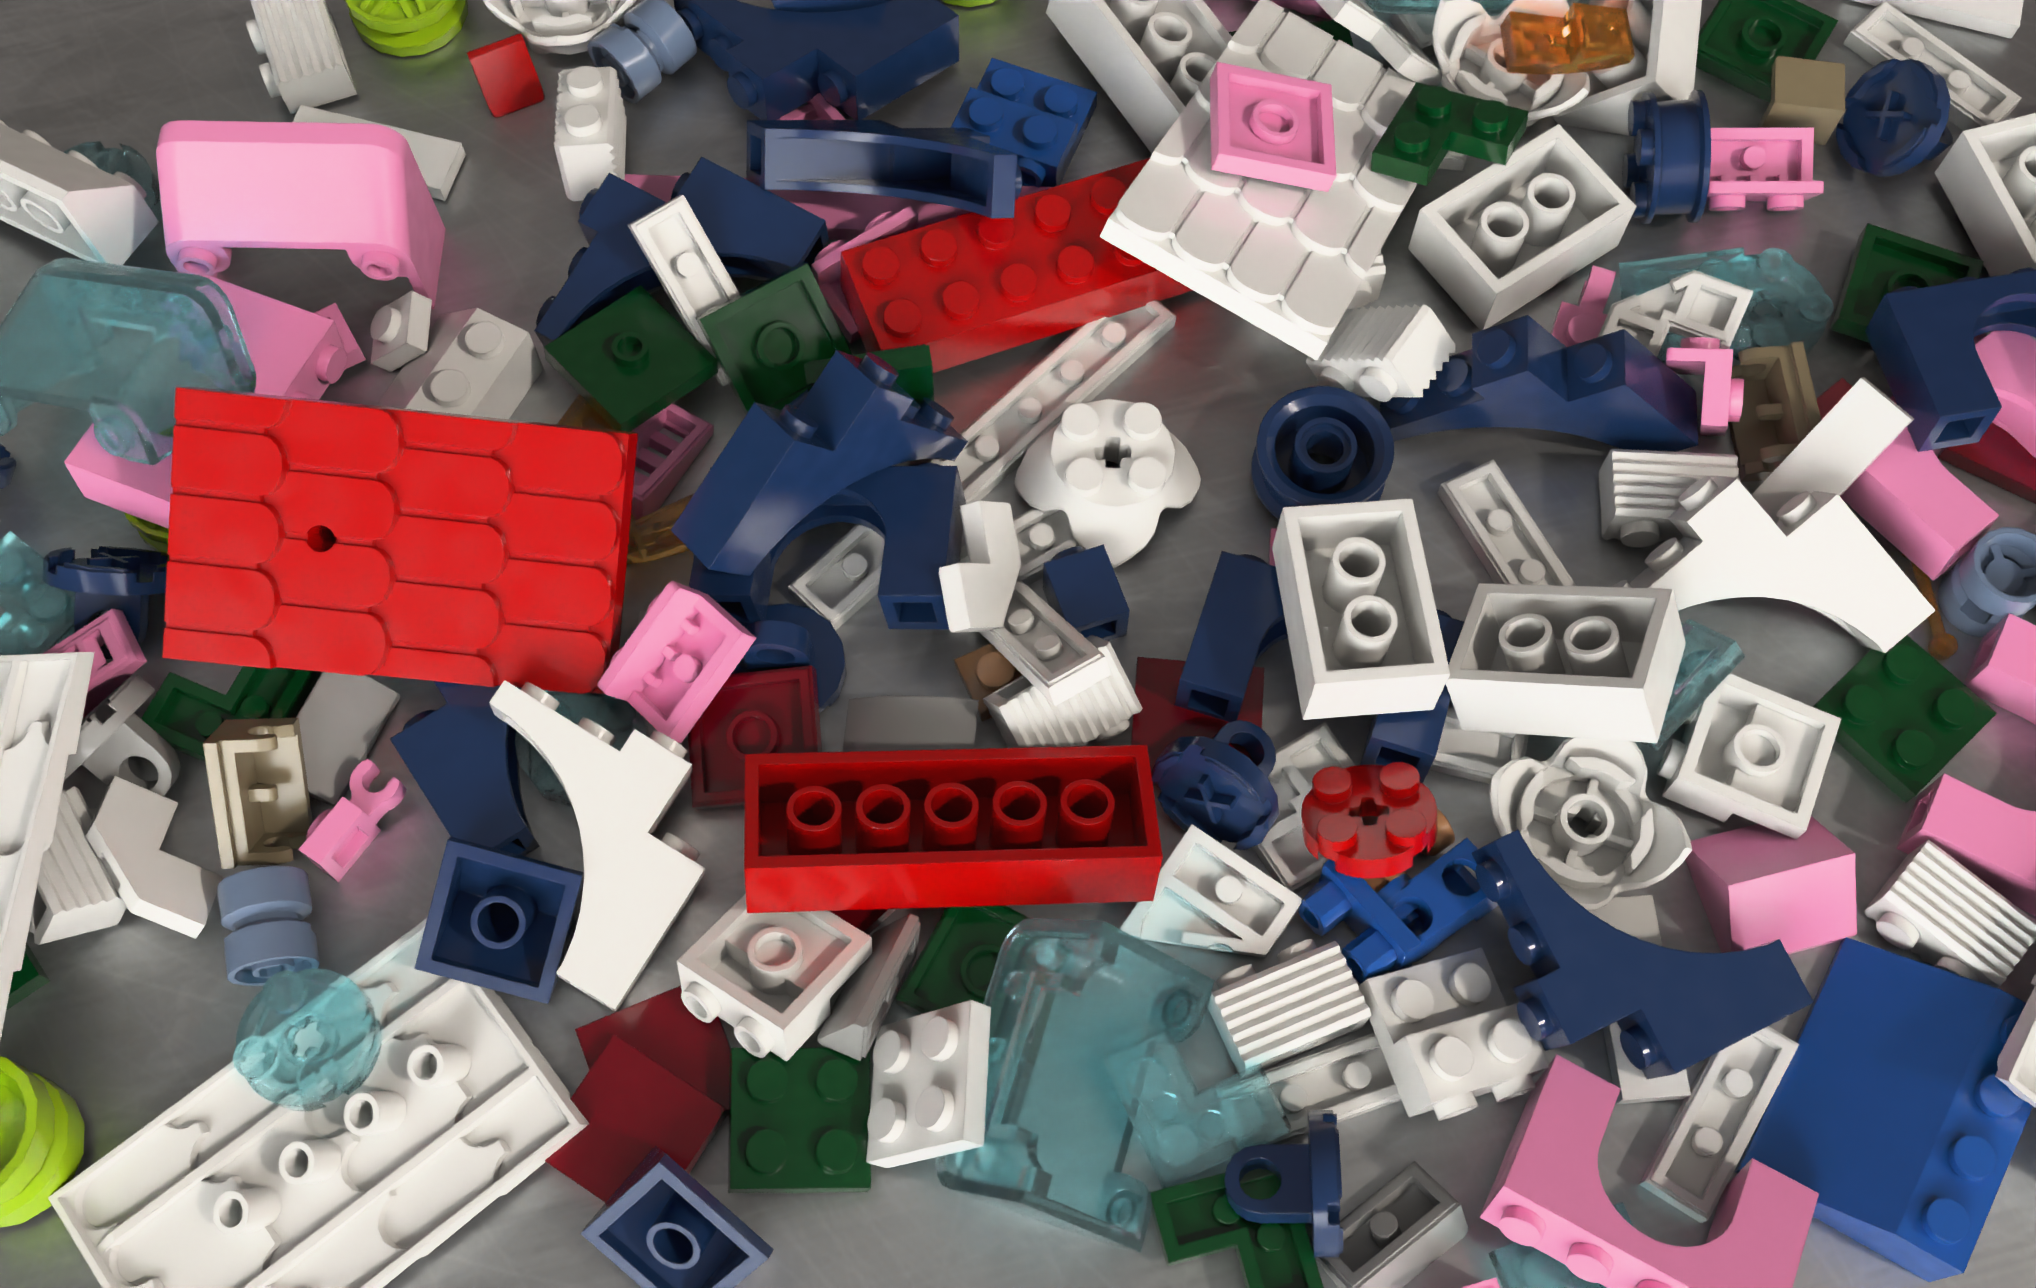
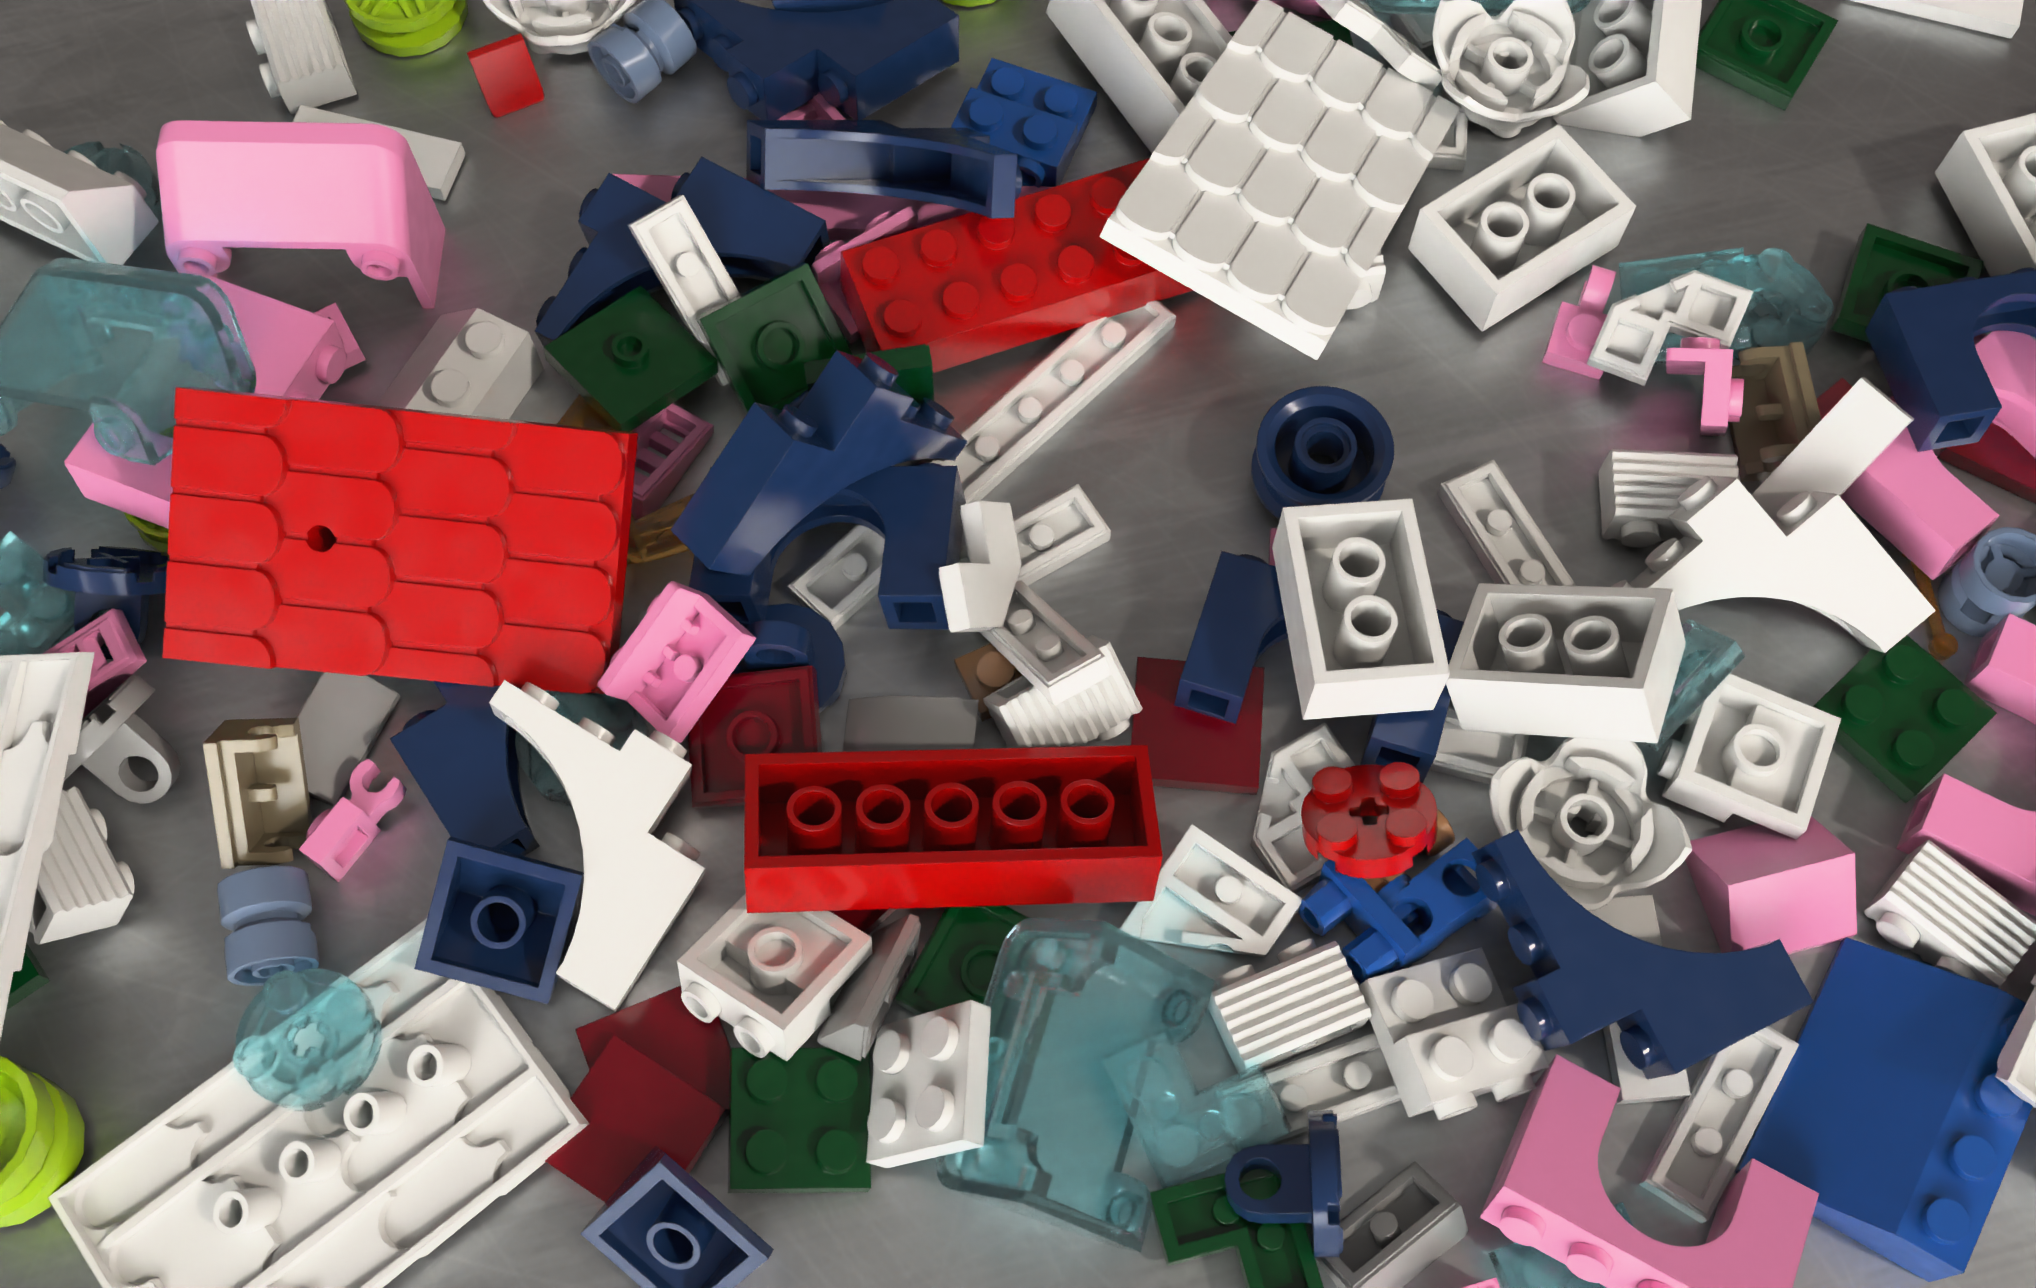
white tile [86,776,223,939] -> none
dark green plate [141,666,322,762] -> none
white plate [370,291,432,372] -> none
white brick [553,66,627,201] -> none
white brick [1014,399,1201,568] -> none
dark blue brick [1043,544,1130,641] -> none
dark blue tile [1151,720,1279,850] -> none
bright pink plate [1210,62,1337,192] -> none
white brick [1306,304,1456,402] -> none
dark green plate [1371,82,1529,186] -> none
dark blue arch [1380,315,1698,452] -> none
clear orange slope [1500,2,1635,74] -> none
dark blue wheel [1622,90,1711,224] -> none
bright pink bracket [1706,128,1824,211] -> none
dark tan panel [1758,56,1845,145] -> none
dark blue tile [1836,58,1953,178] -> none
white tile [1843,0,2022,131] -> none

